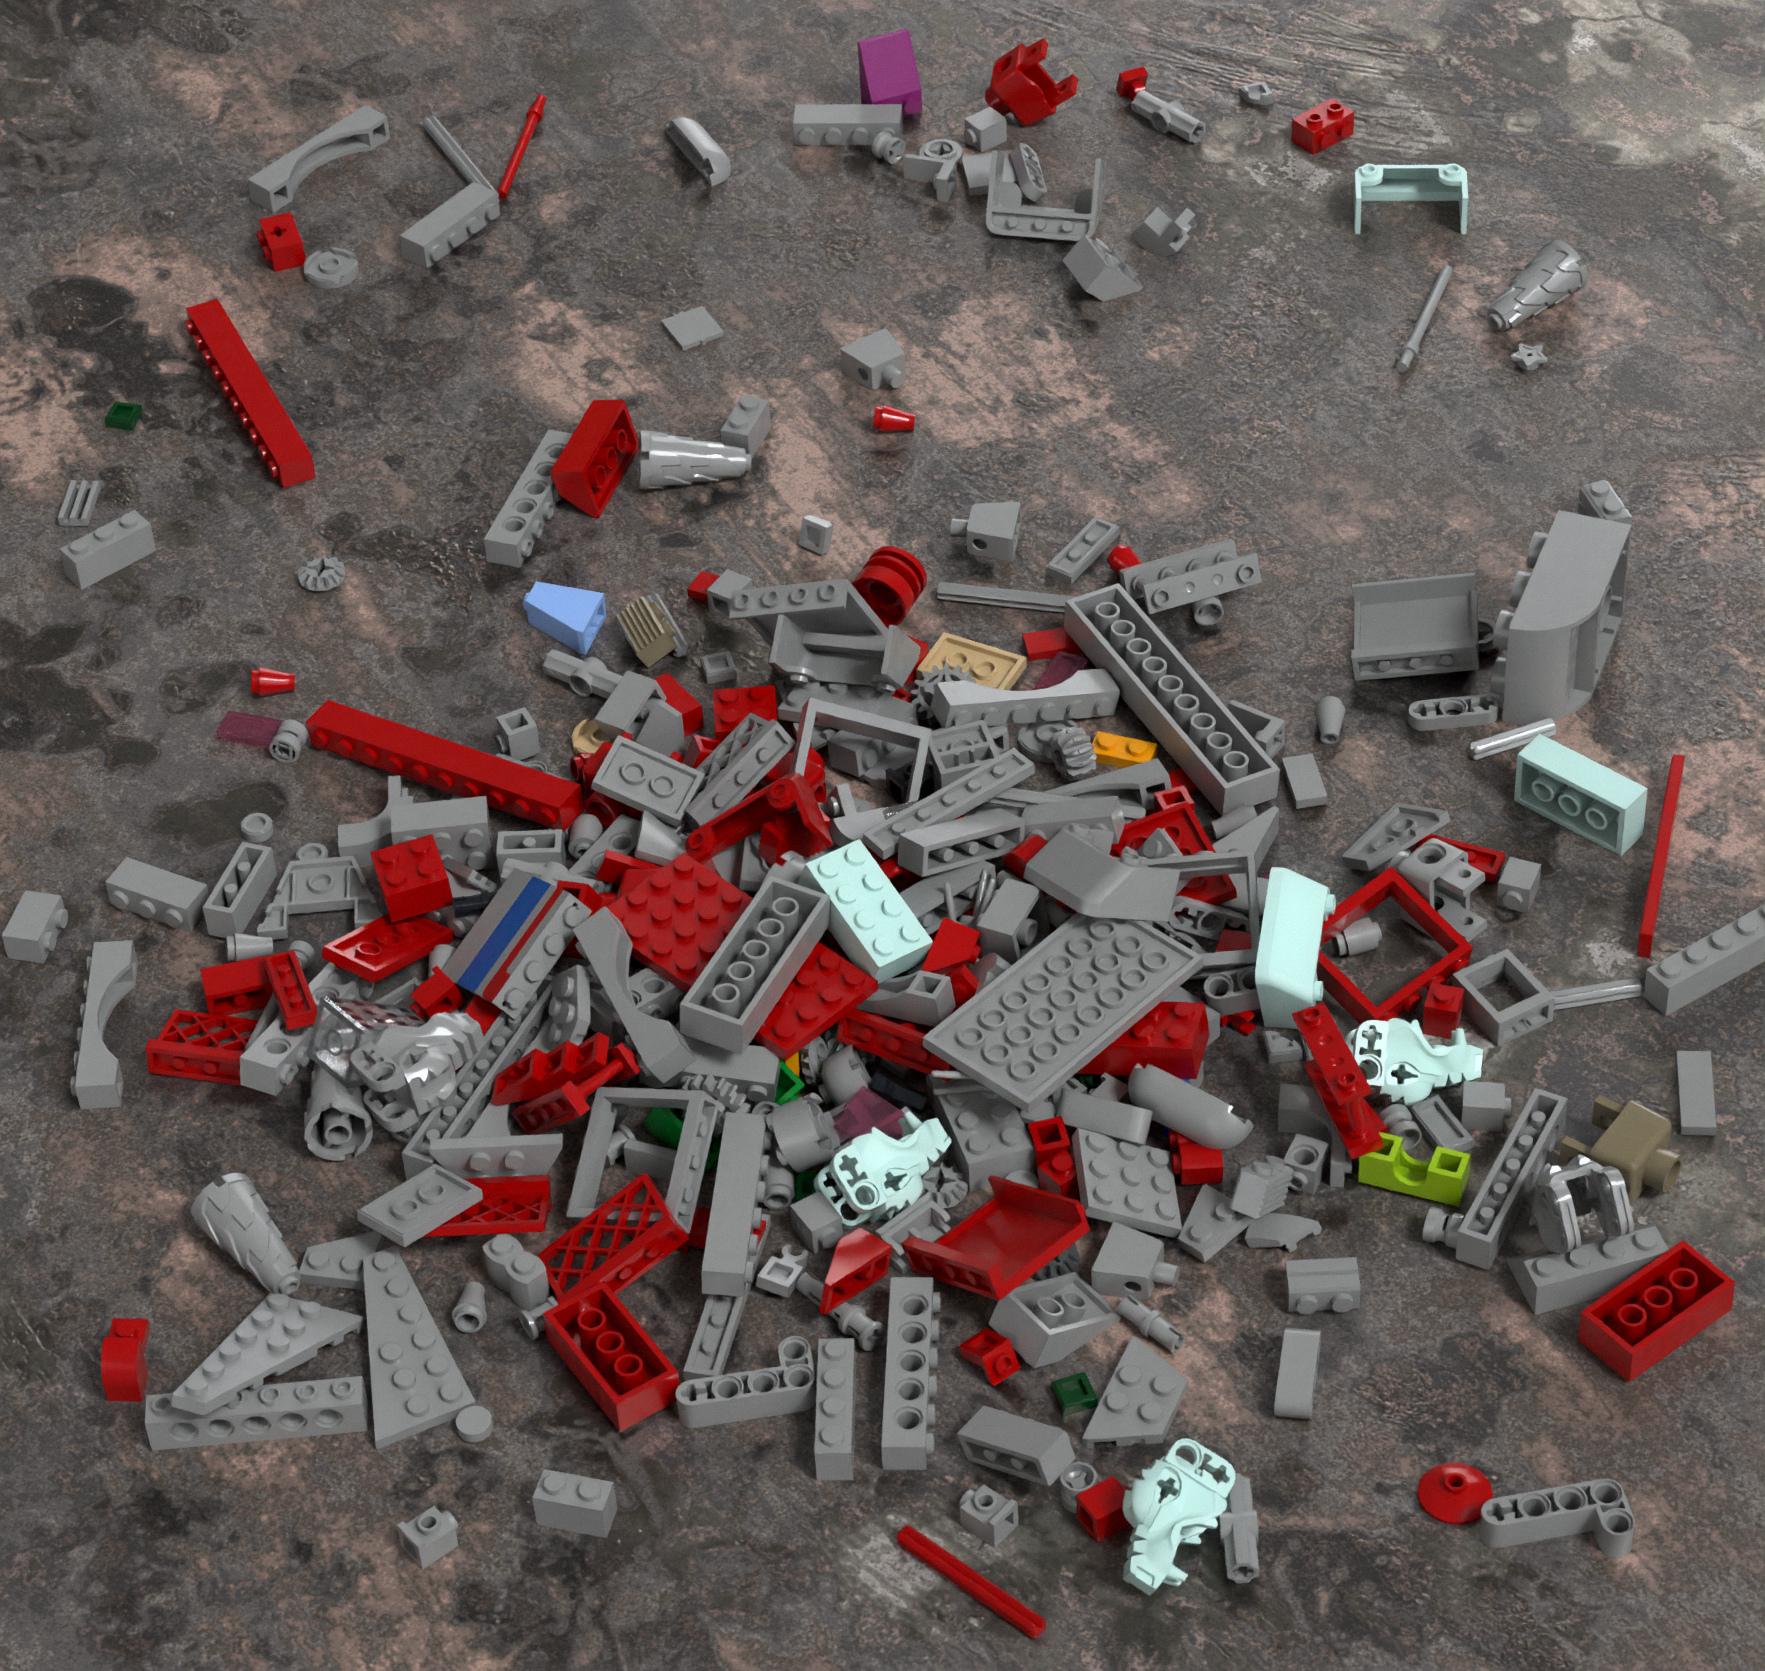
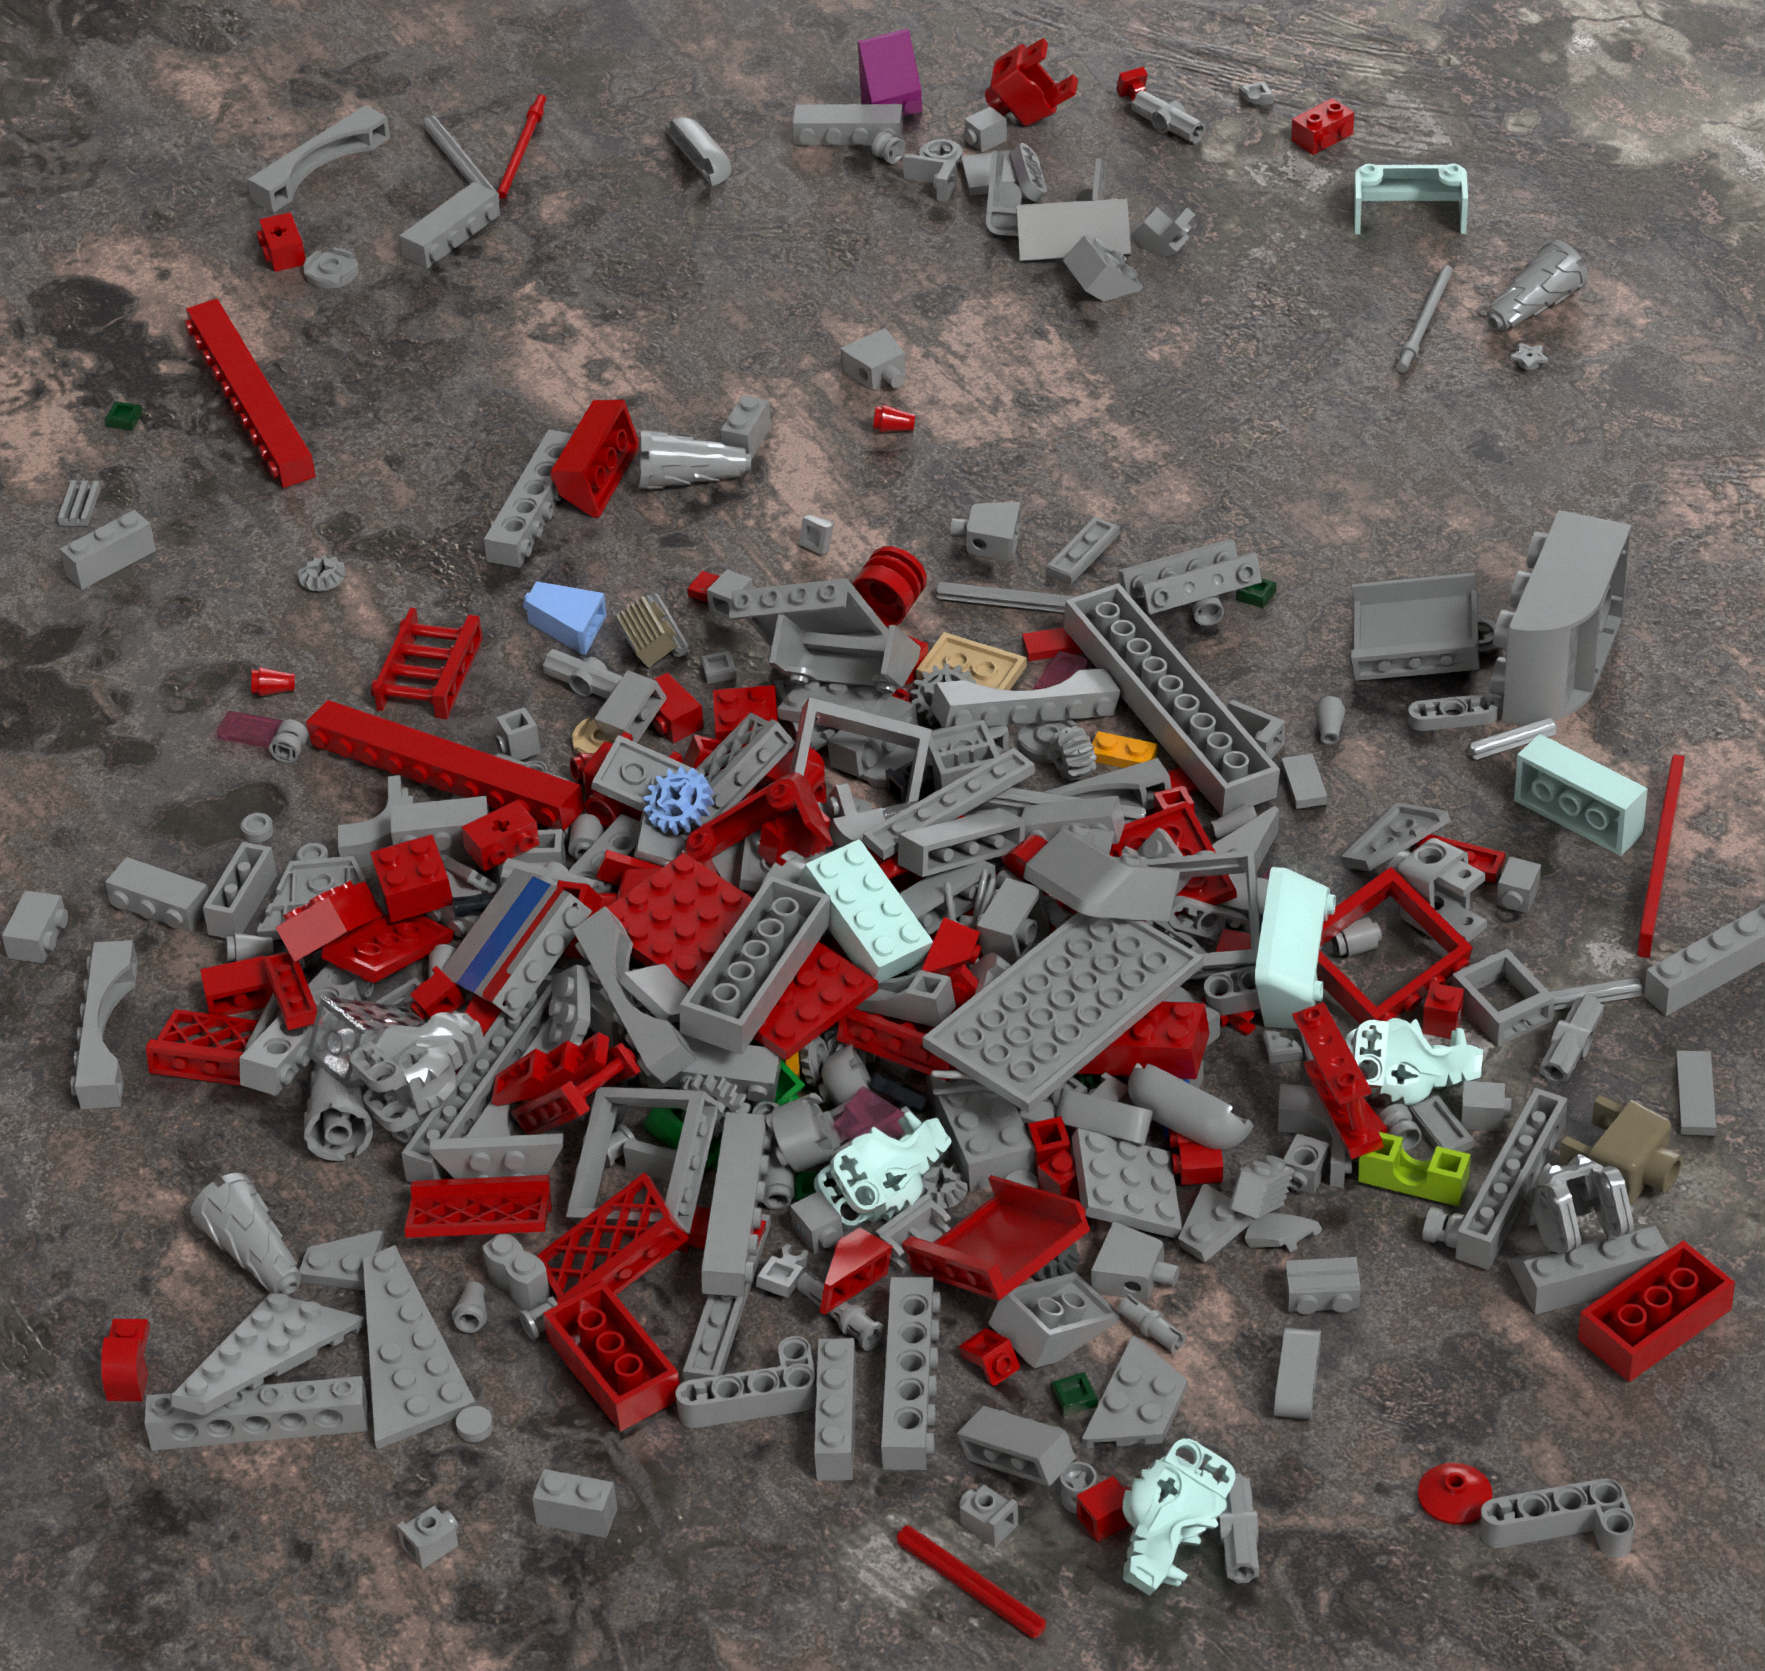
light grey tile [357,1164,483,1248] -> none
light grey slope [636,699,686,760] -> none
light grey piece [661,306,724,351] -> none
red cone [1107,544,1142,574] -> none
light grey brick [1578,480,1633,540] -> none
none -> red brick [275,880,384,962]
none -> red fence [371,607,483,720]
none -> red brick [461,800,540,872]
none -> light grey tile [619,964,690,1023]
none -> light blue gear [643,766,714,835]
none -> light grey tile [1016,198,1131,262]
none -> dark green tile [1236,578,1276,608]
none -> light grey piece [1540,994,1604,1085]

